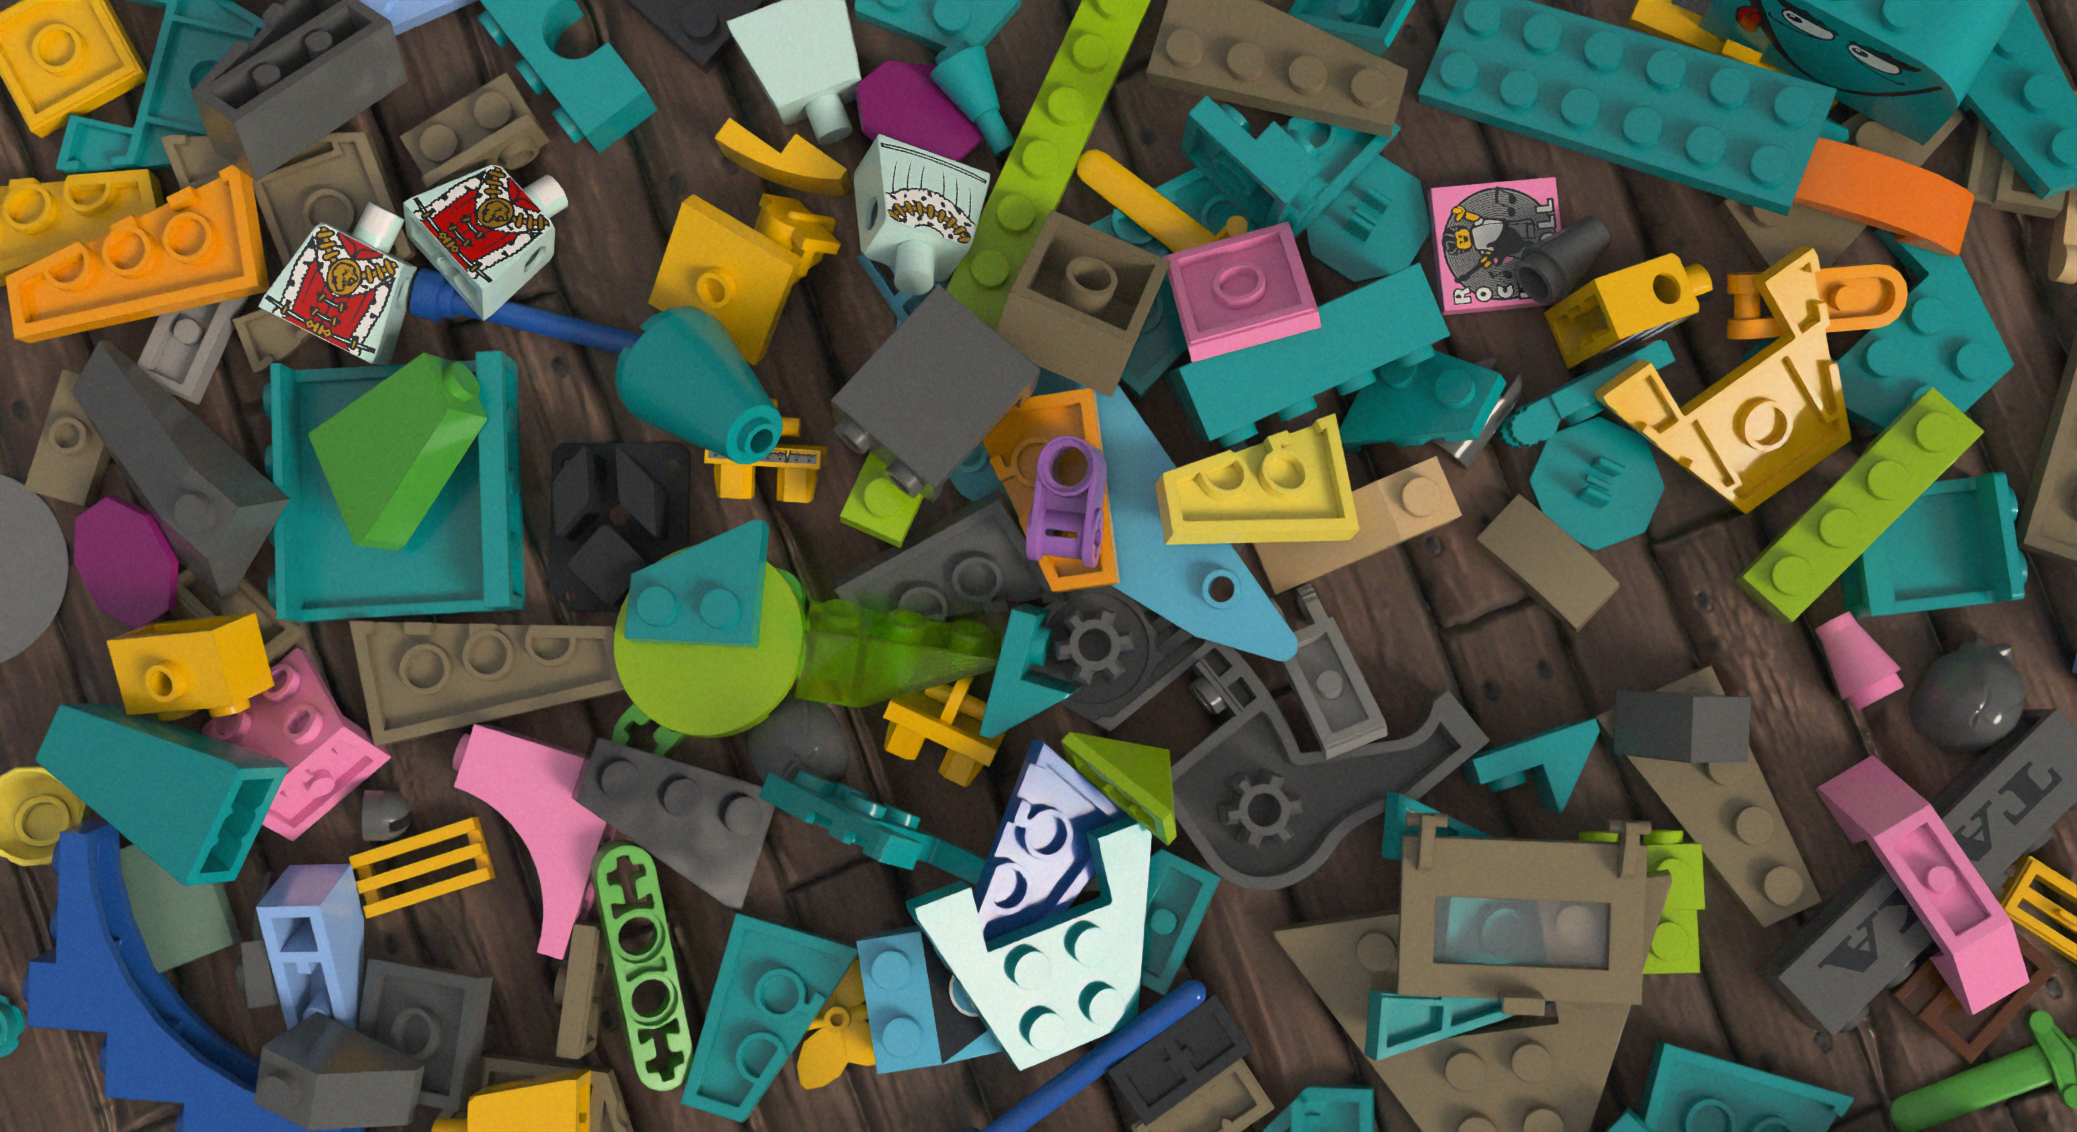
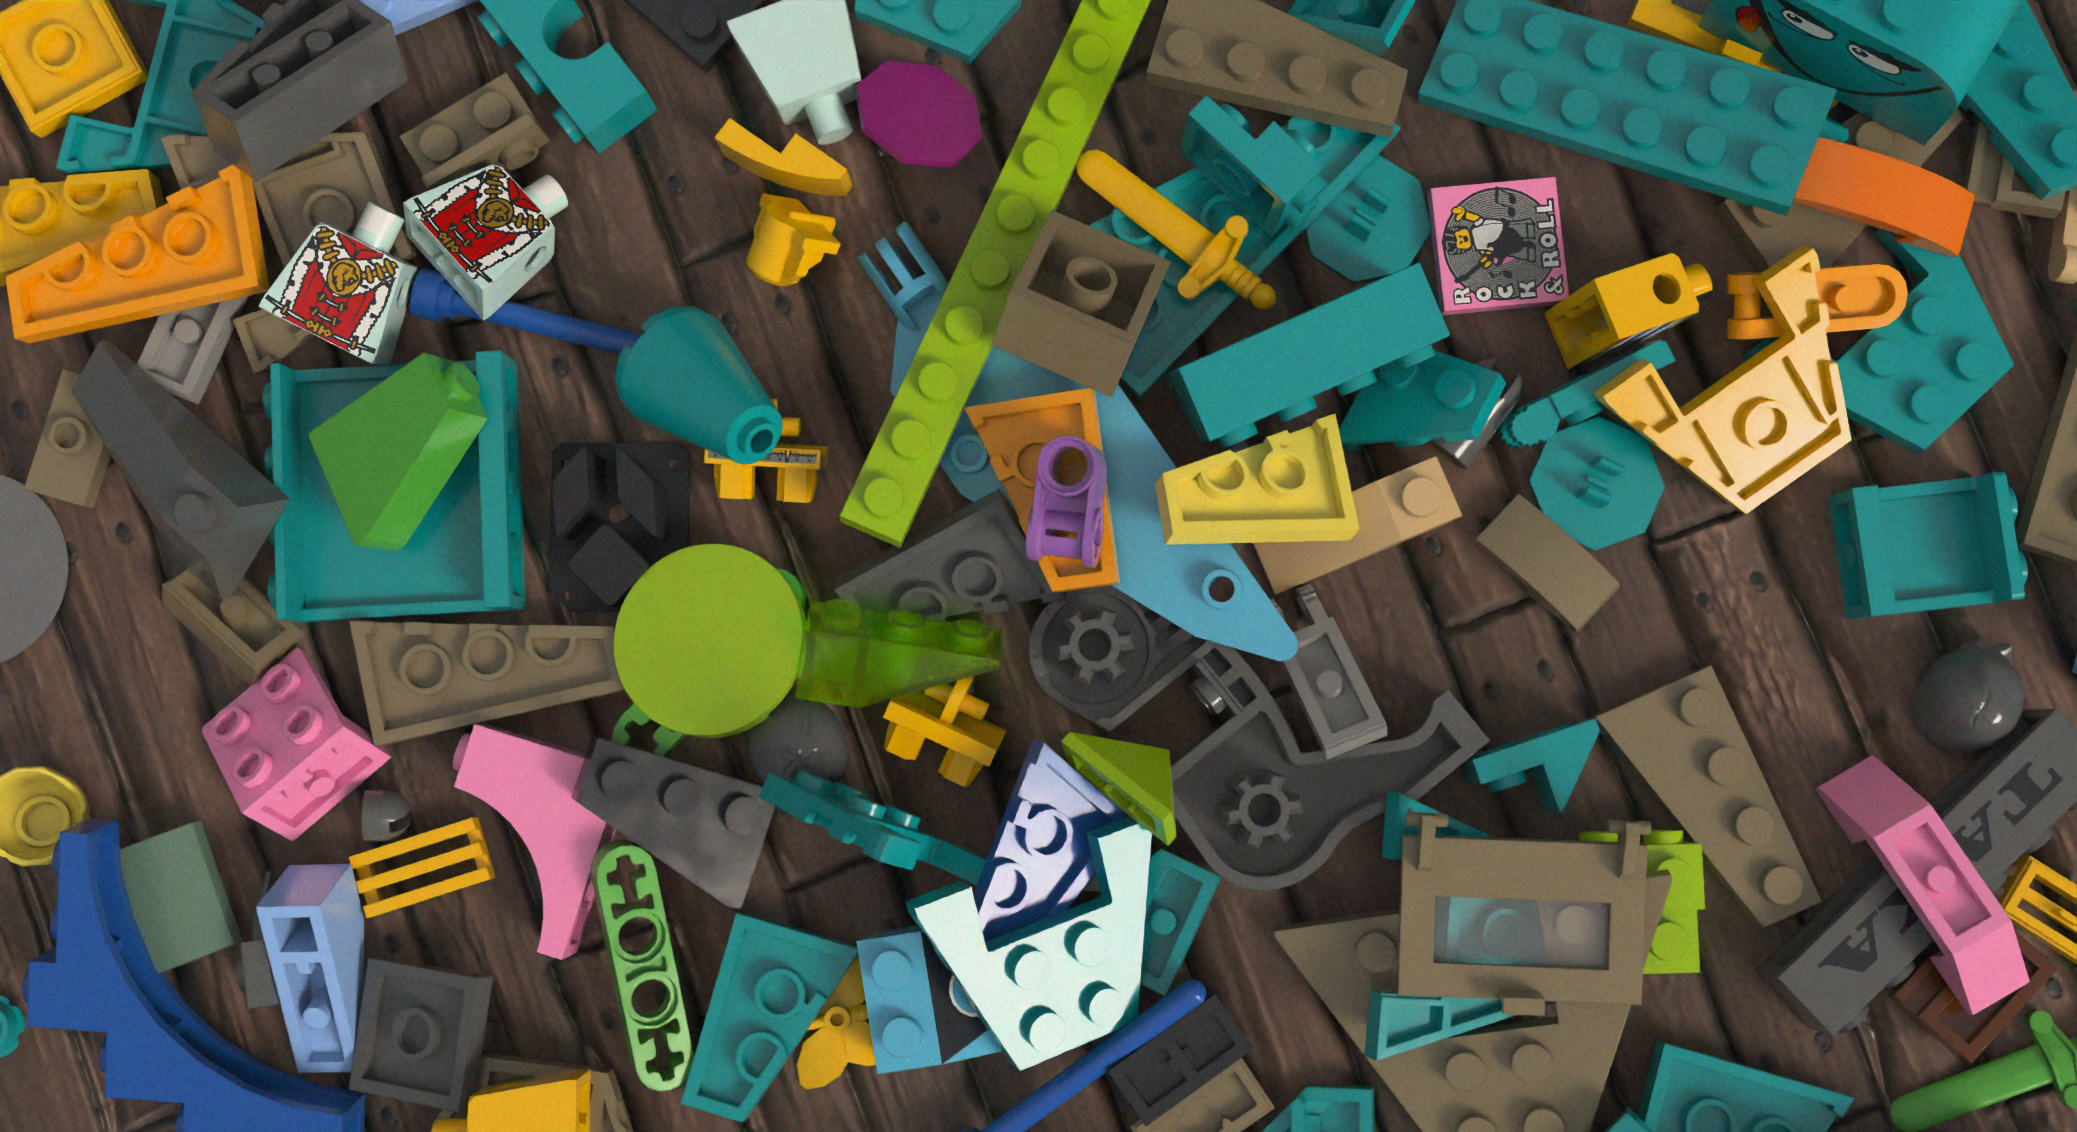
teal slope [35,704,289,886] -> none
magenta piece [74,495,179,629] -> none
yellow brick [107,612,275,721] -> none
dark grey slope [254,1012,425,1130] -> none
dark tan plate [554,918,608,1059] -> none
teal wing [624,520,770,648] -> none
yellow plate [648,194,803,366] -> none
dark grey panel [831,284,1041,503] -> none
light aqua torso [853,134,990,295] -> none
teal cone [930,40,1015,157] -> none
teal slope [979,603,1081,739] -> none
bright pink tile [1163,221,1321,362] -> none
dark grey cone [1515,216,1611,304] -> none
dark grey slope [1612,689,1751,763] -> none
lime arch [1733,387,1985,625] -> none
bright pink cone [1815,611,1904,711] -> none

